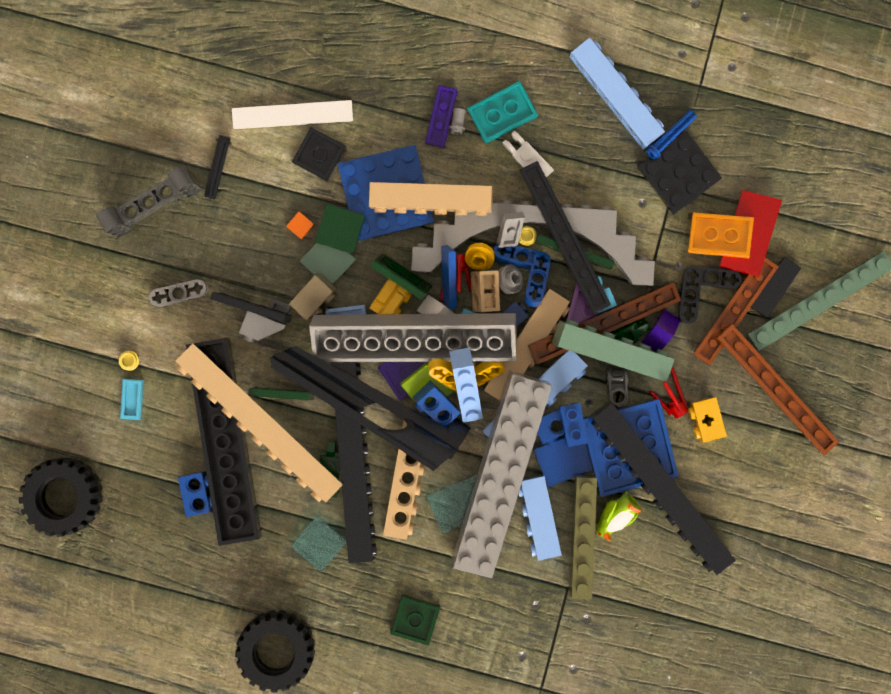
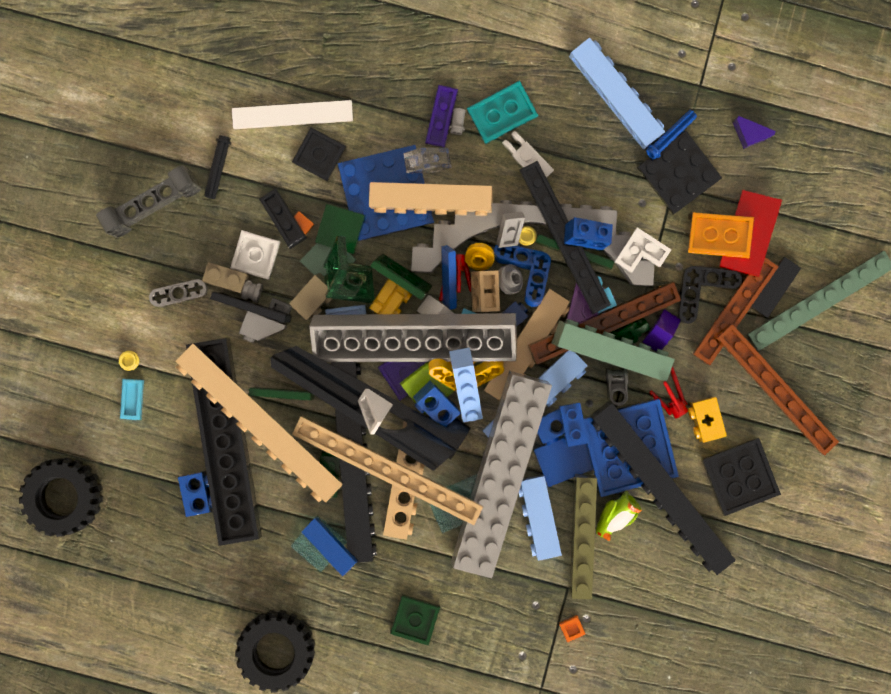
none -> dark tan brick [202,262,250,294]
none -> white tile [230,230,281,280]
none -> light grey wheel [241,280,263,303]
none -> black tile [259,188,307,249]
none -> tan plate [292,416,484,525]
none -> blue tile [302,517,358,576]
none -> clear green bracket [323,236,375,304]
none -> white slope [358,389,393,434]
none -> clear brick [403,148,452,173]
none -> orange tile [559,615,585,642]
none -> blue brick [564,217,613,250]
none -> white plate [614,227,671,273]
none -> black plate [701,438,781,516]
none -> dark purple slope [733,116,776,149]

